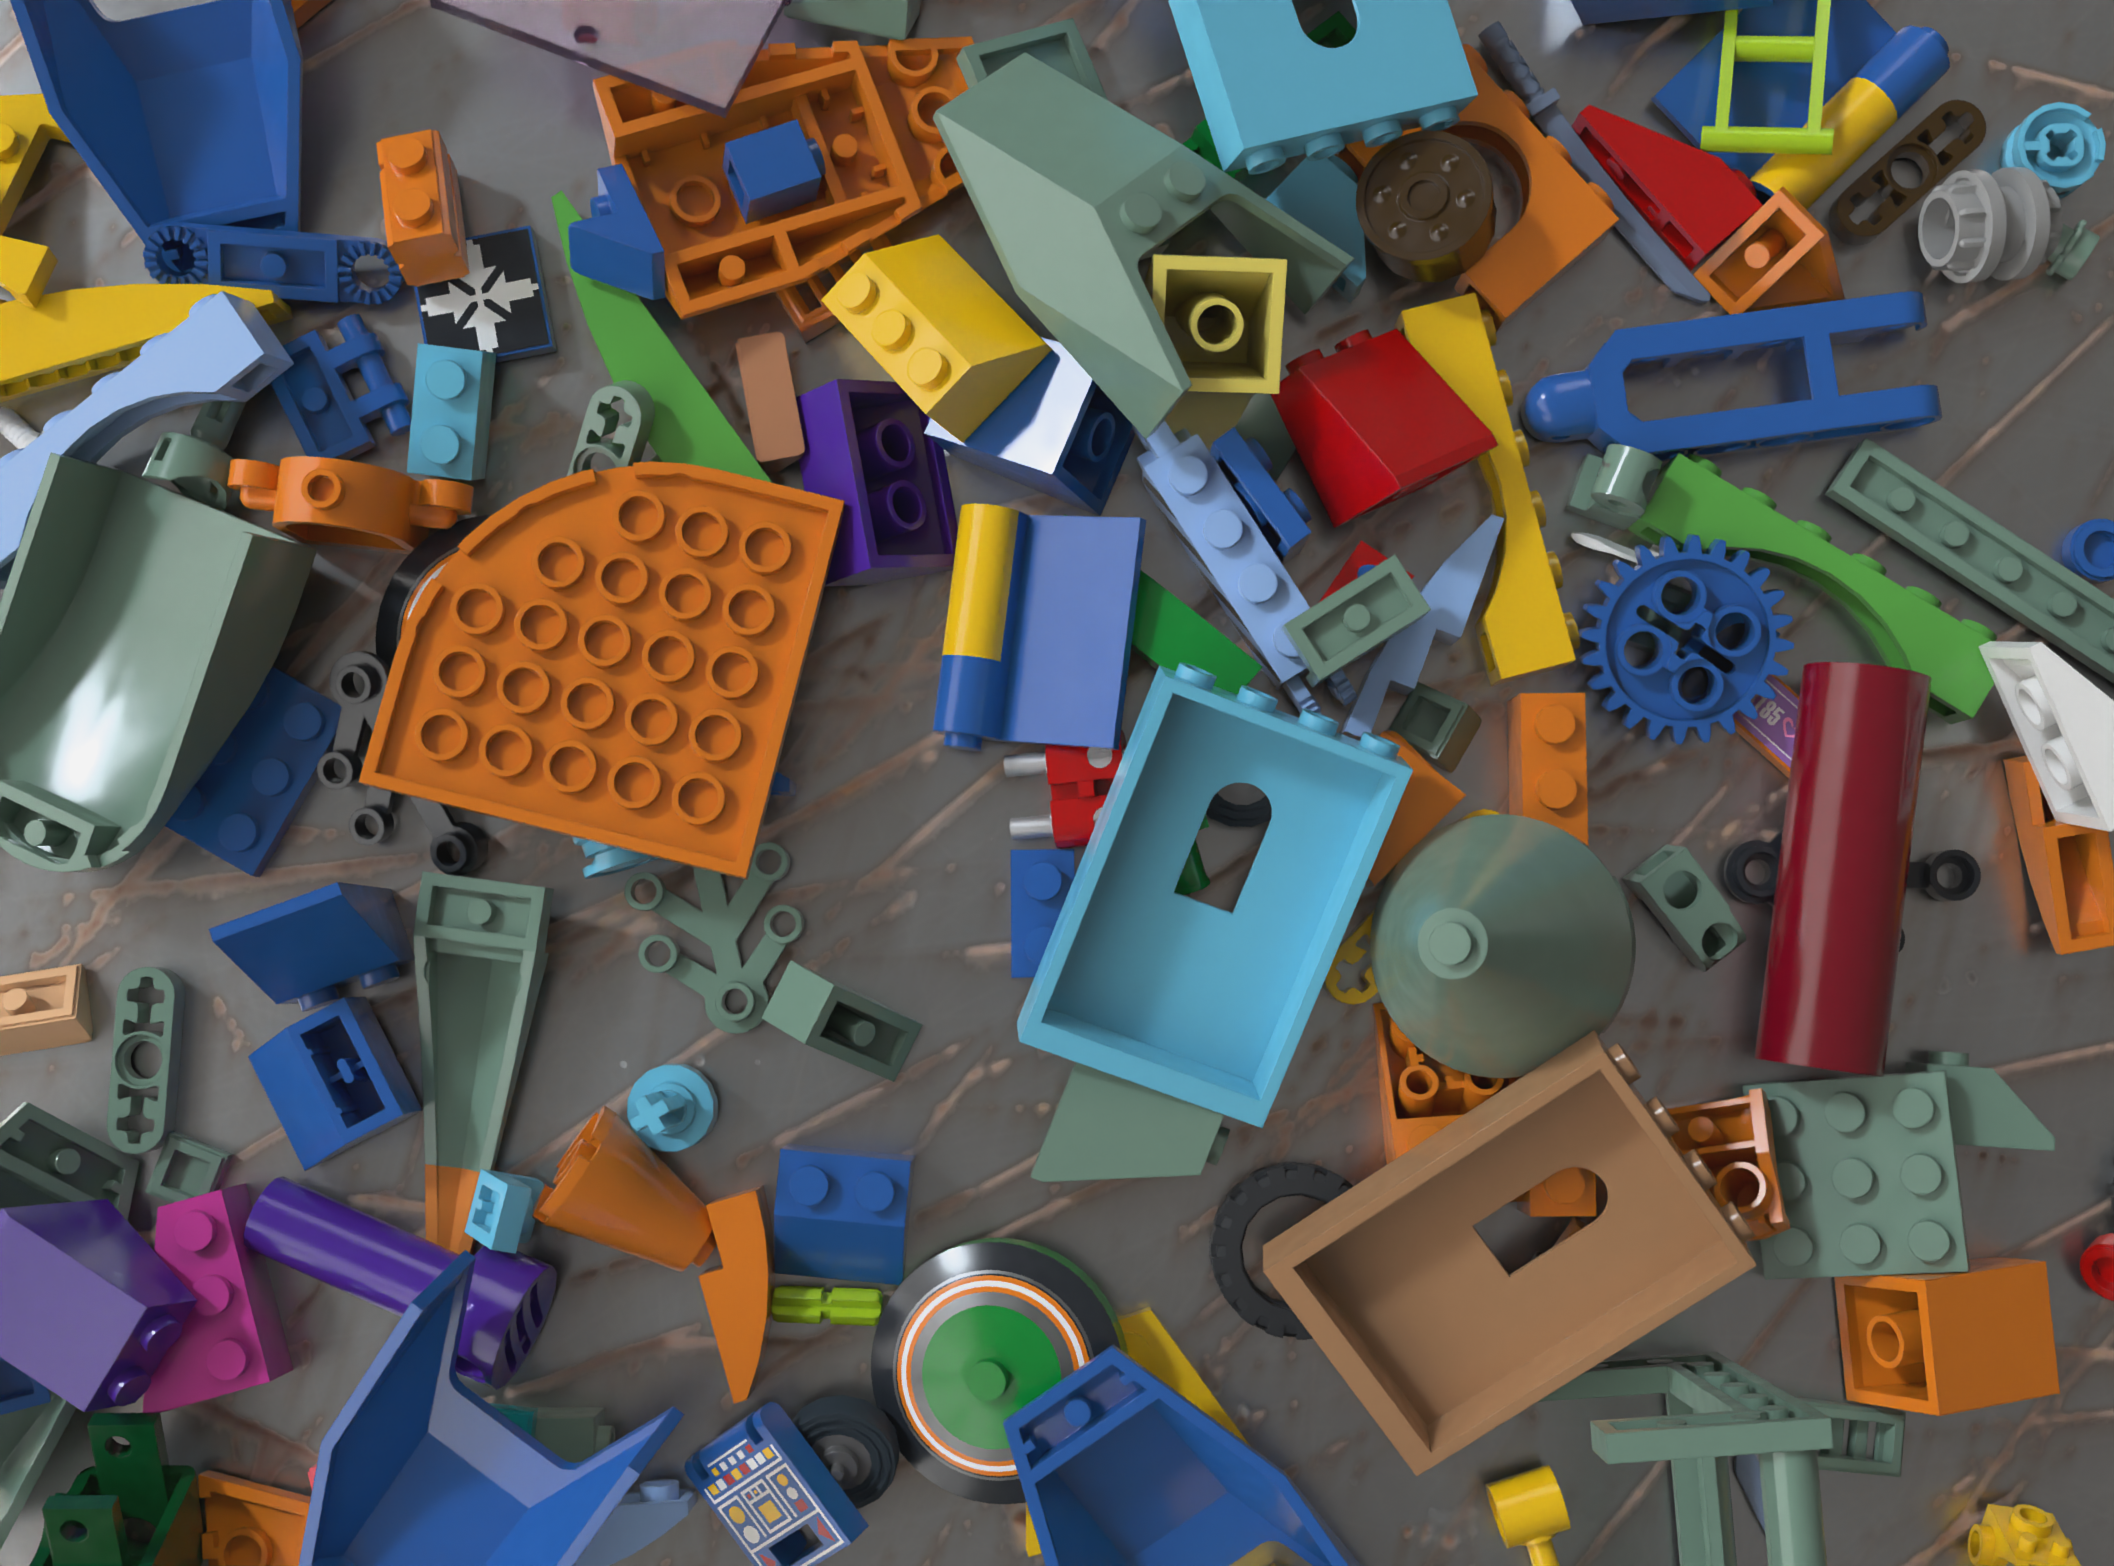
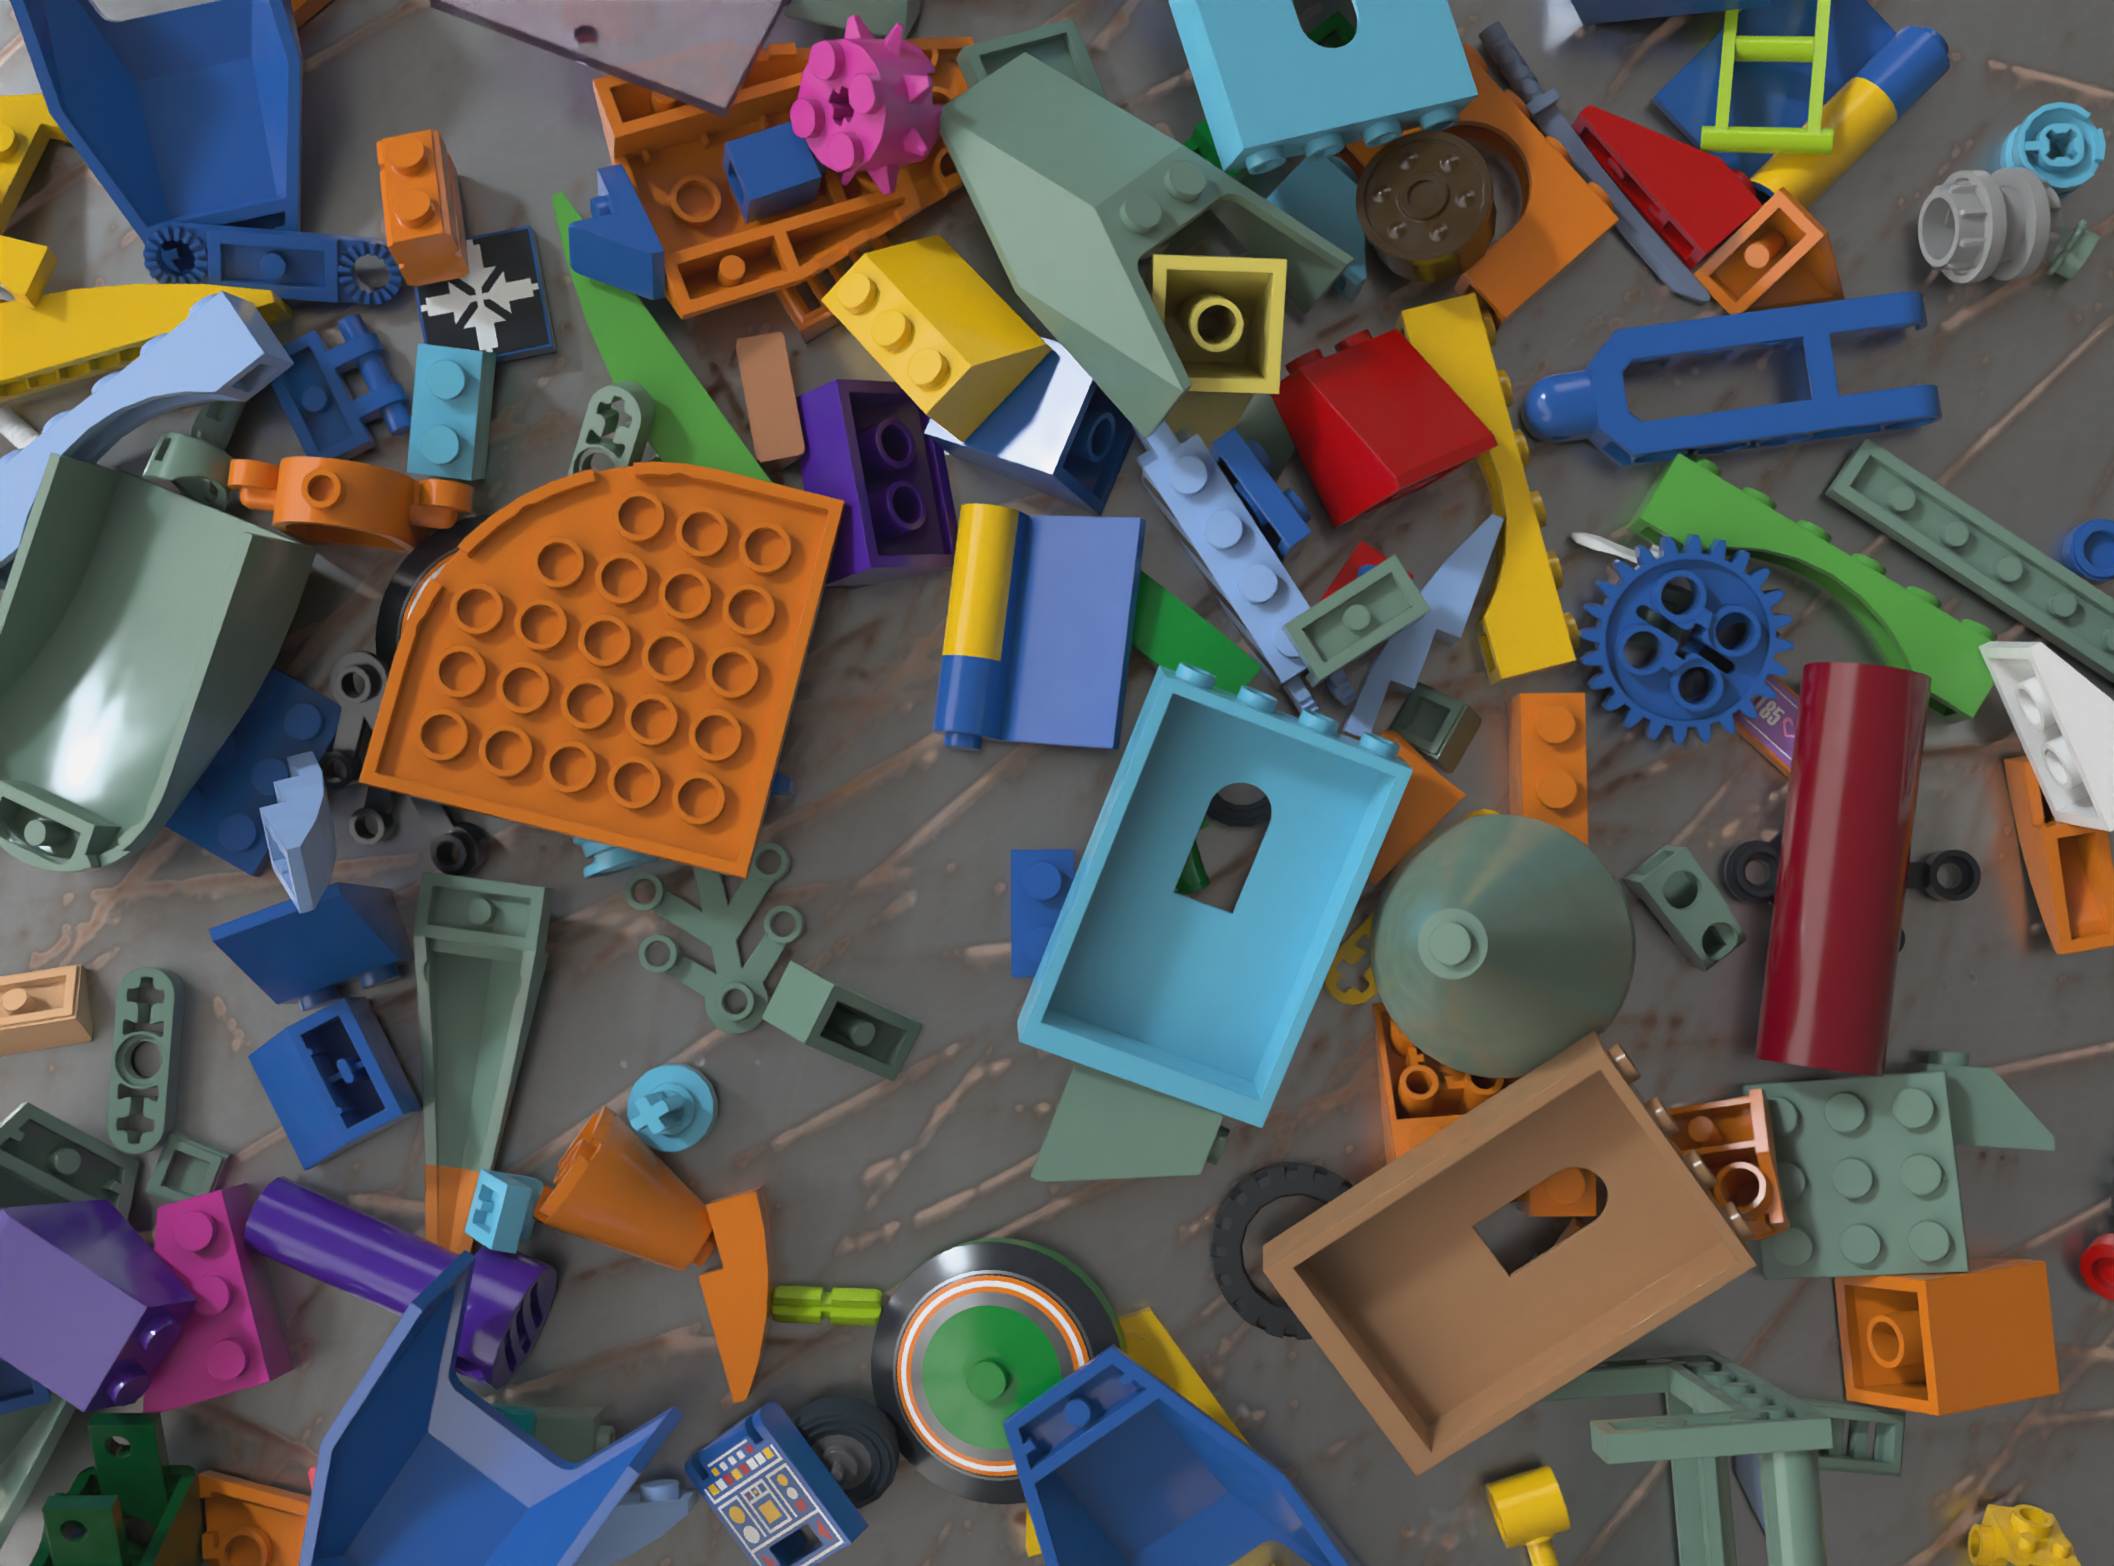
blue slope [774,1144,915,1285] -> none
red piece [1004,730,1127,849] -> none
sand green leg [1565,444,1662,531] -> none
dark brown beam [1829,100,1986,245] -> none
none -> light blue slope [259,751,337,914]
none -> dark pink brick [790,15,943,195]

